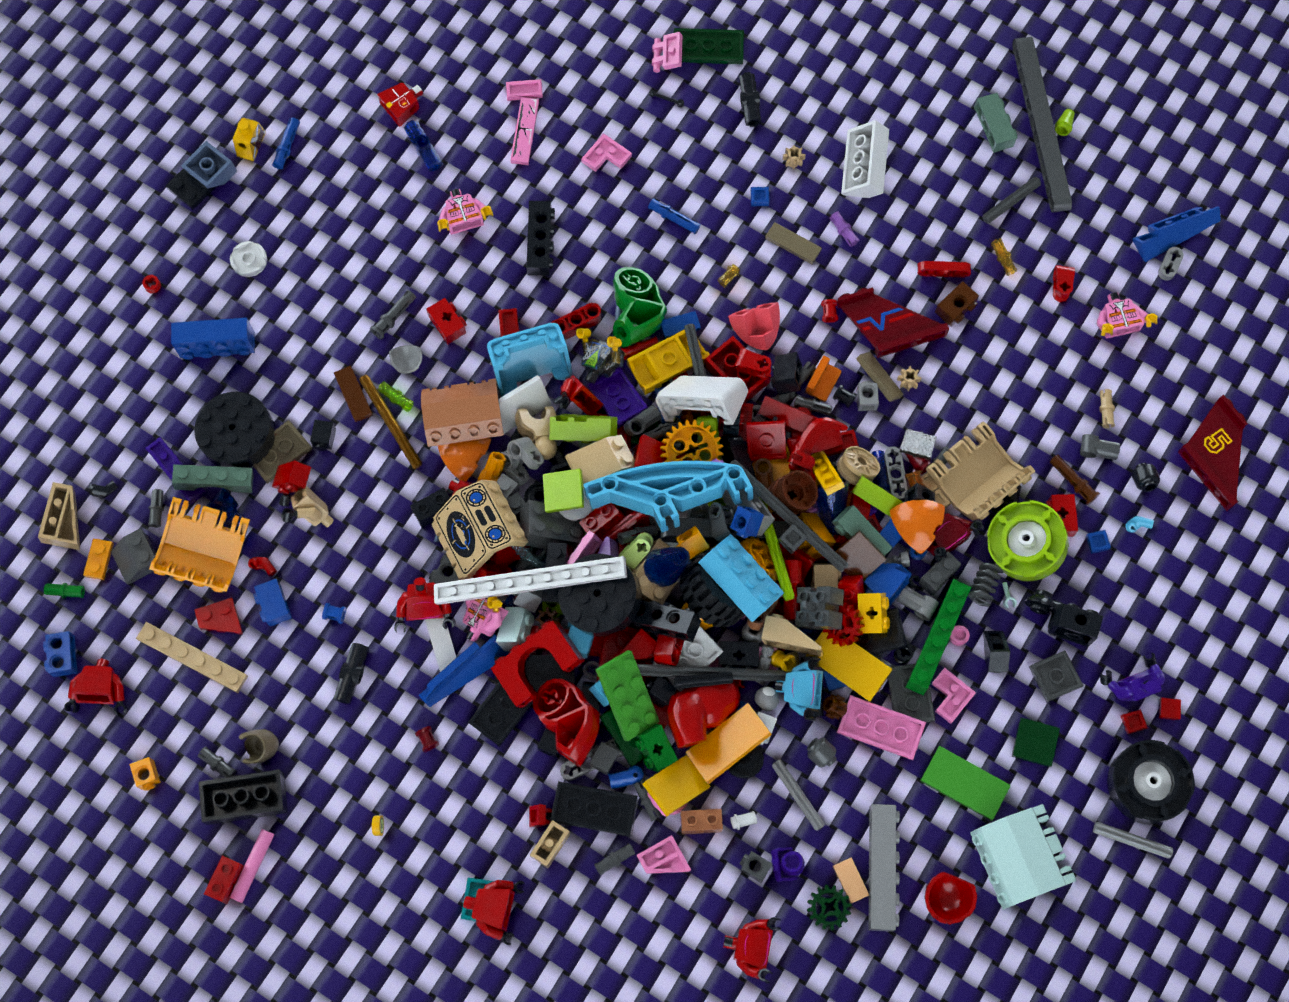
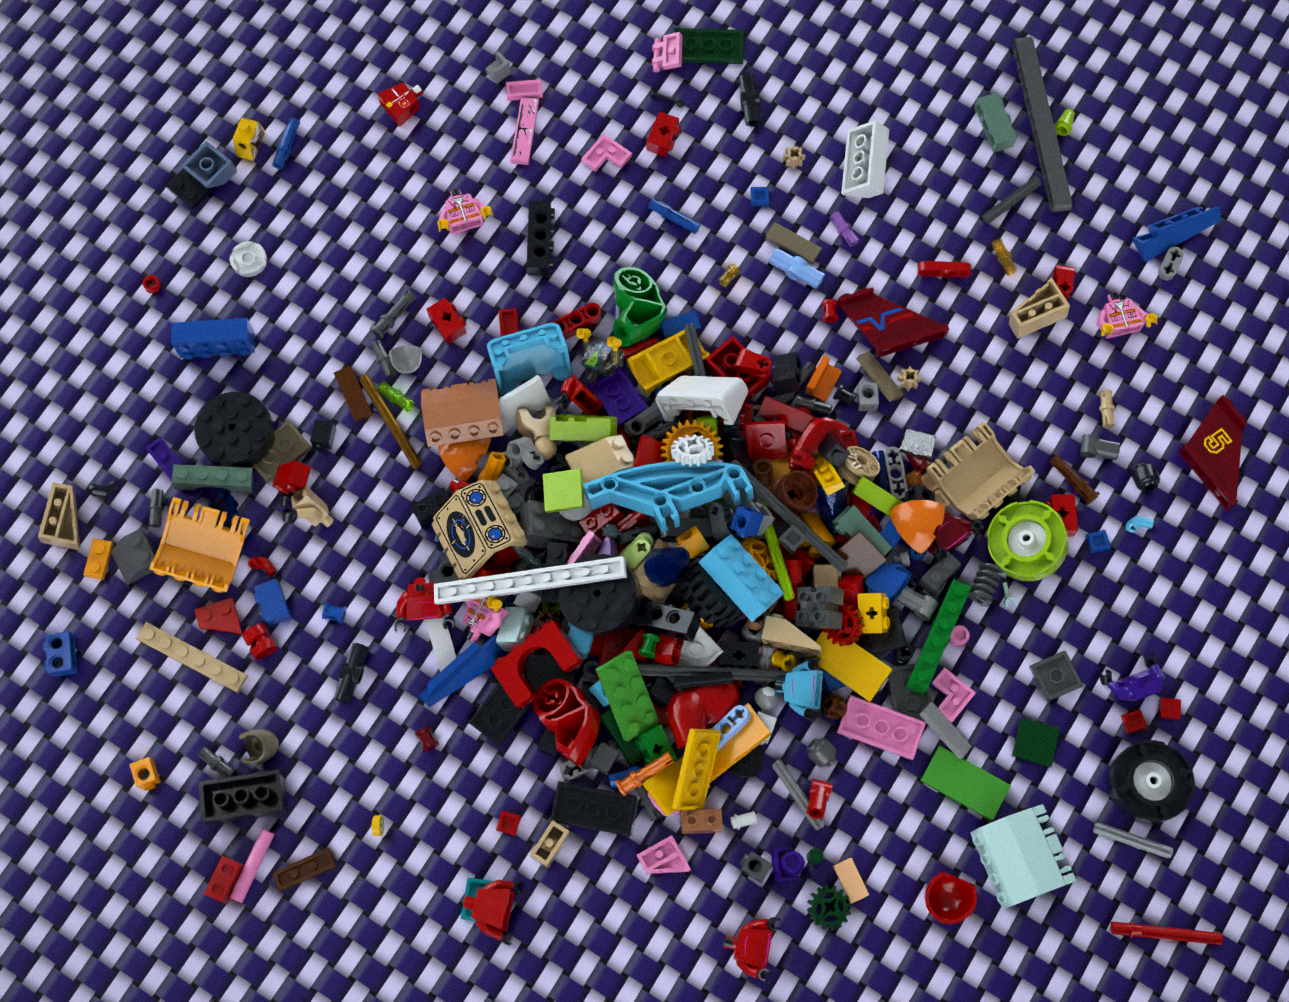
green axle [44,583,85,598] -> none
red torso [64,659,128,715] -> none
clear blue piece [404,120,443,172] -> none
red tile [529,804,552,828] -> none
dark grey pin [594,843,635,876] -> none
coral brick [728,302,780,350] -> none
light grey brick [868,804,900,931] -> none
reddish brown brick [935,281,979,327] -> none
black slope [983,631,1010,673] -> none
black brick [1025,590,1103,647] -> none
none -> red wheel [242,623,278,660]
none -> reddish brown tile [272,848,337,892]
none -> flat silver pin [370,340,397,378]
none -> light grey panel [485,51,511,84]
none -> red tile [496,811,521,836]
none -> clear light blue plate [601,524,621,538]
none -> orange pin [615,752,675,797]
none -> green bush [638,633,660,658]
none -> red brick [646,112,681,157]
none -> white gear [671,434,714,467]
none -> yellow tile [672,729,721,810]
none -> light blue beam [712,705,751,751]
none -> light blue piece [769,248,825,289]
none -> red piece [806,778,833,819]
none -> dark green piece [807,848,823,865]
none -> black brick [818,434,850,468]
none -> light grey tile [919,702,972,760]
none -> tan wedge [1009,277,1070,339]
none -> red axle [1110,921,1223,945]

